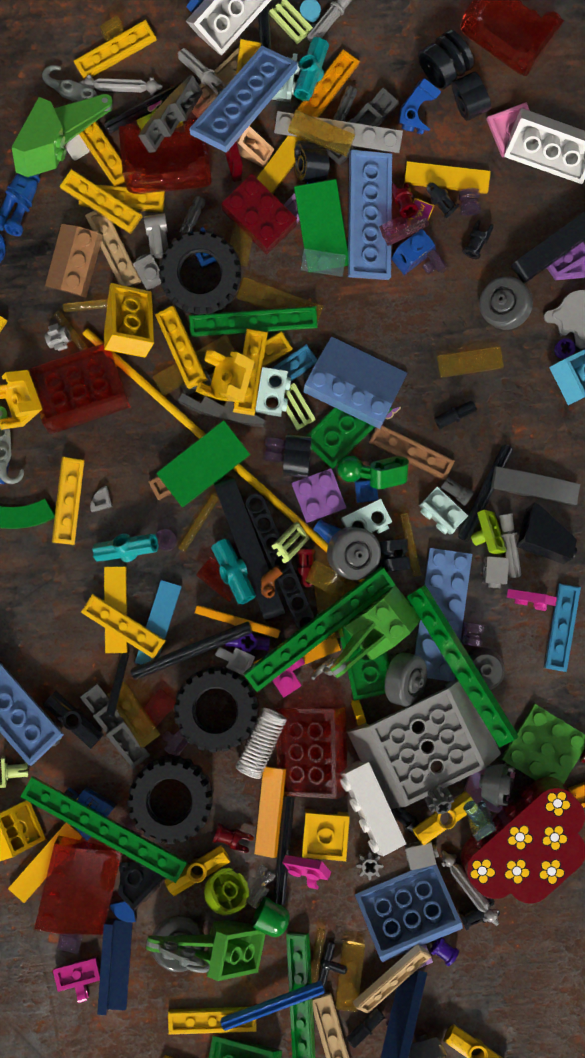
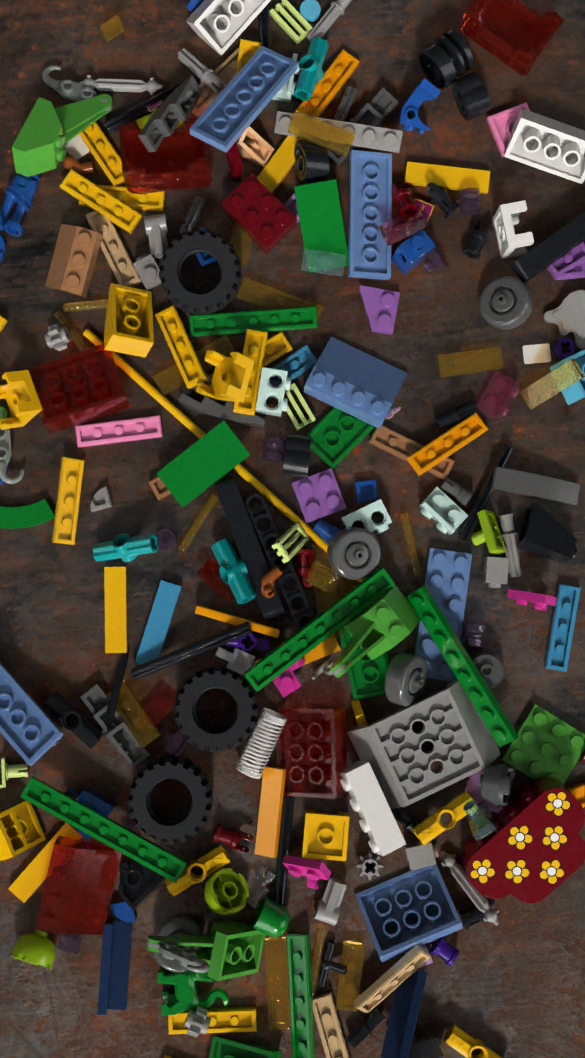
dark pink plate [53,956,100,1003] -> none
yellow tile [74,20,157,79] -> none
yellow tile [81,594,166,659] -> none
blue axle [220,981,325,1031] -> none
green beam [337,456,409,489] -> none
black wheel [380,539,411,572] -> none
dark grey gear [425,786,454,814] -> none
none -> lime cylinder [9,930,56,970]
none -> dark orange arm [63,154,94,175]
none -> bright pink tile [75,415,163,448]
none -> green animal [157,968,230,1016]
none -> light grey gear [184,1006,211,1038]
none -> clear yellow tile [264,937,291,1030]
none -> light grey piece [314,877,347,926]
none -> medium lavender wing [359,285,400,335]
none -> light orange tile [407,412,488,476]
none -> clear pink bracket [476,371,521,421]
none -> white panel [493,200,534,259]
none -> clear yellow tile [520,358,585,410]
none -> white sticker [522,343,551,364]

